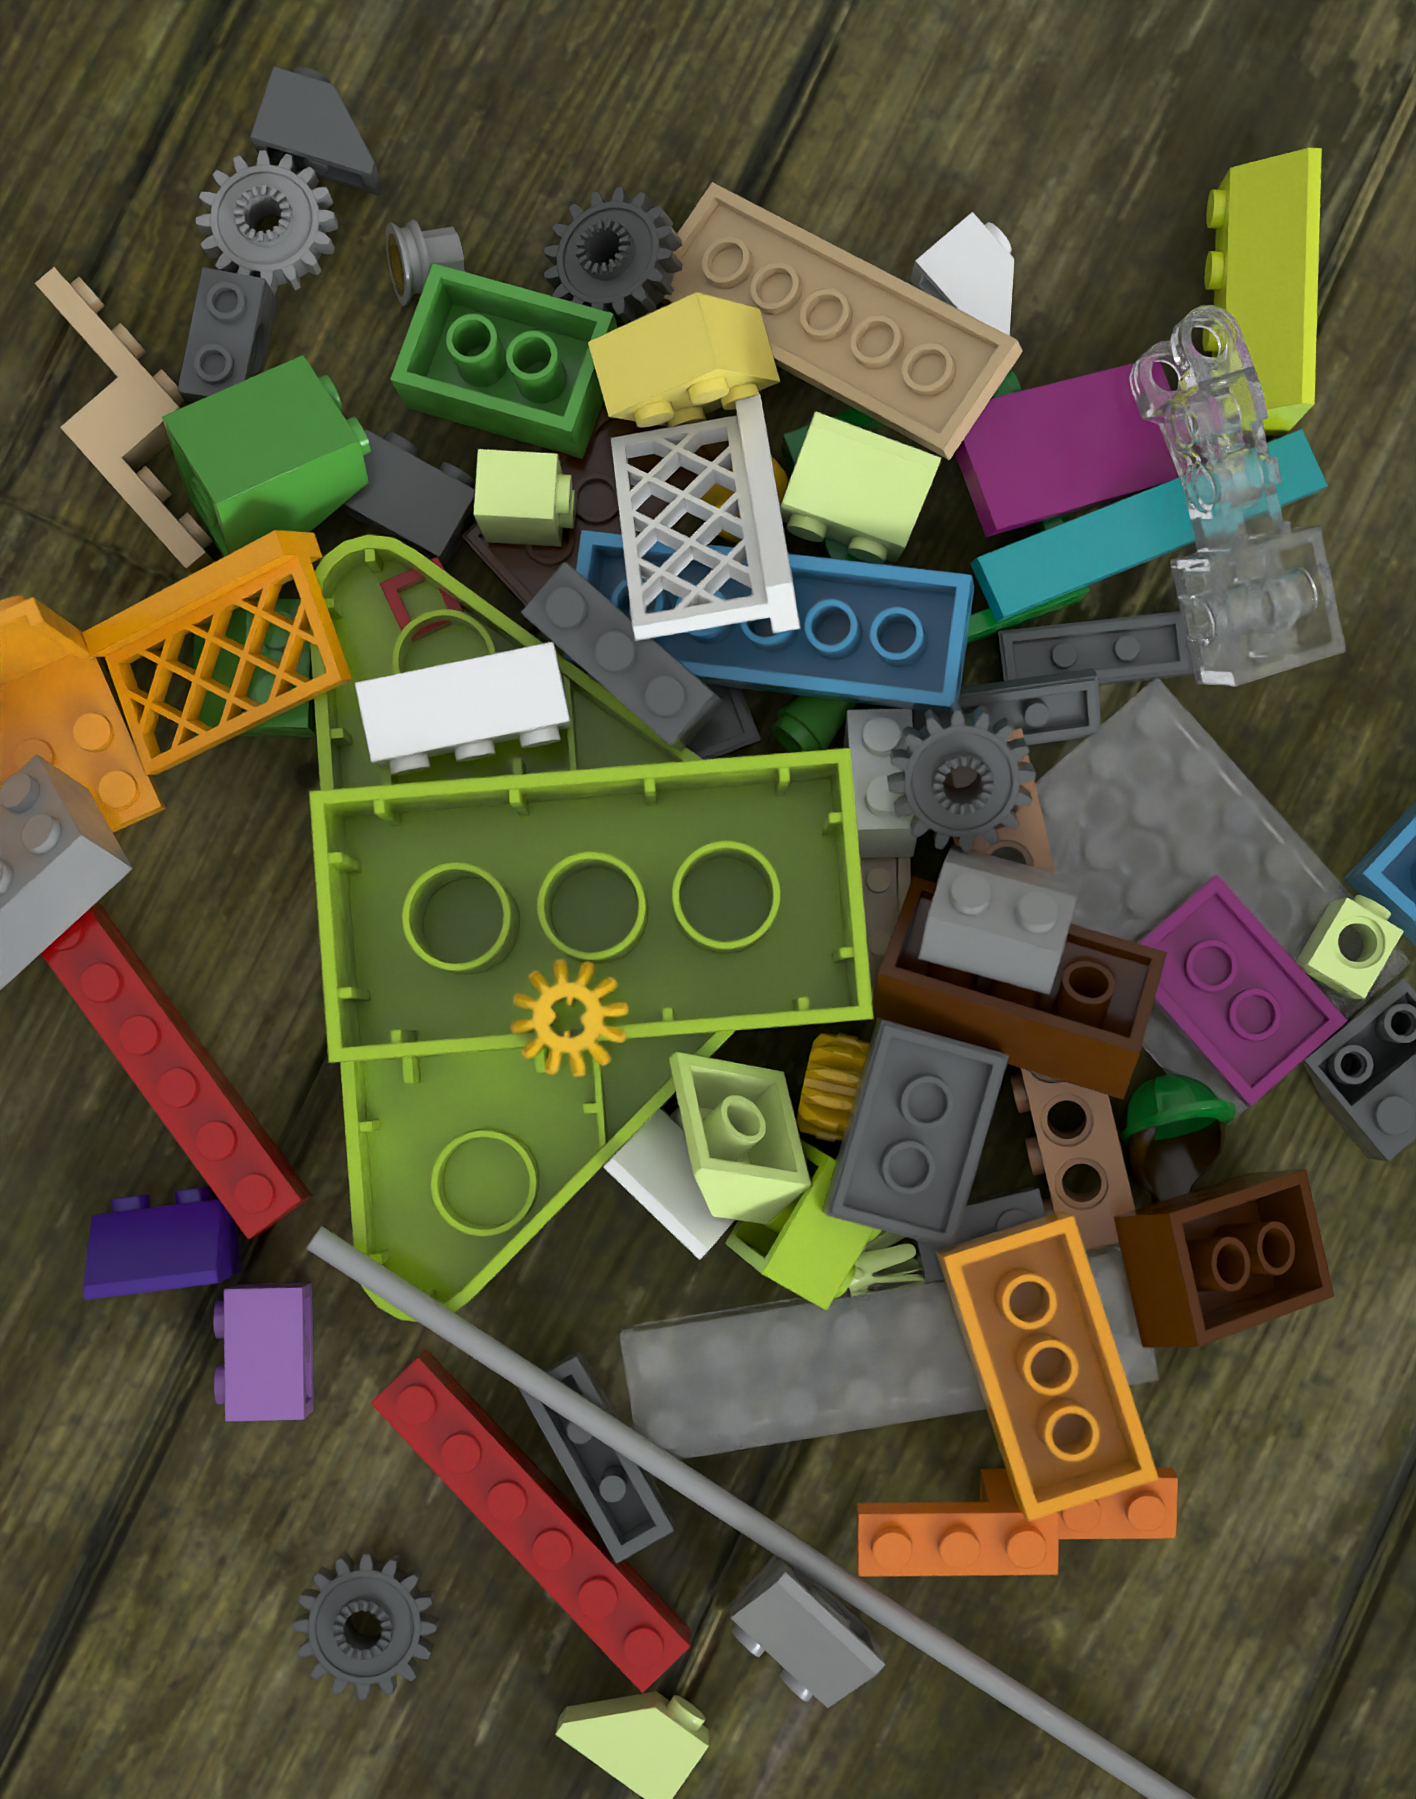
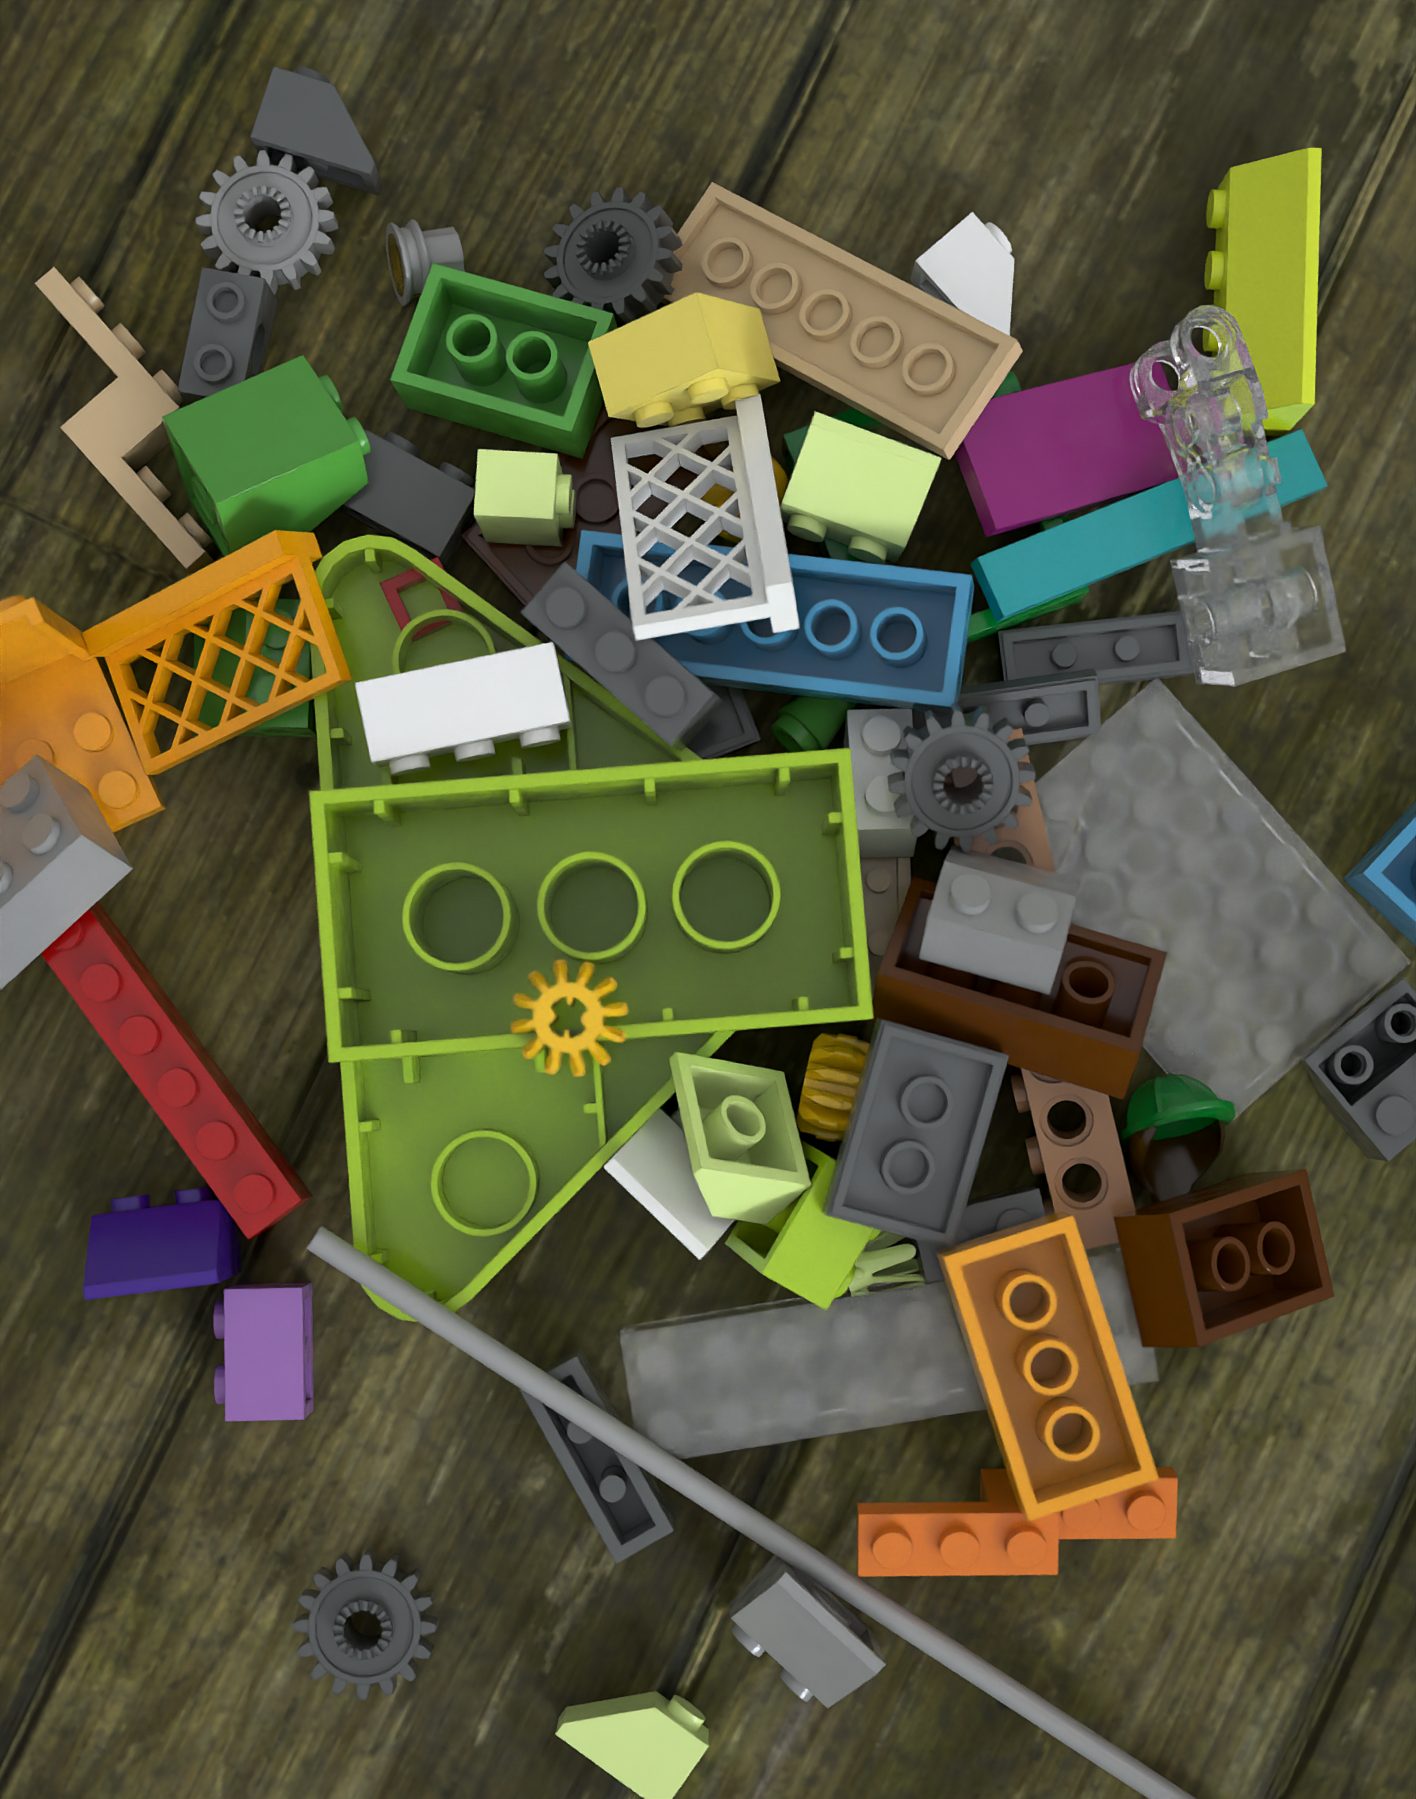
red brick [370,1349,691,1693] -> none
magenta plate [1137,874,1348,1107] -> none
yellowish green brick [1296,895,1404,1000] -> none

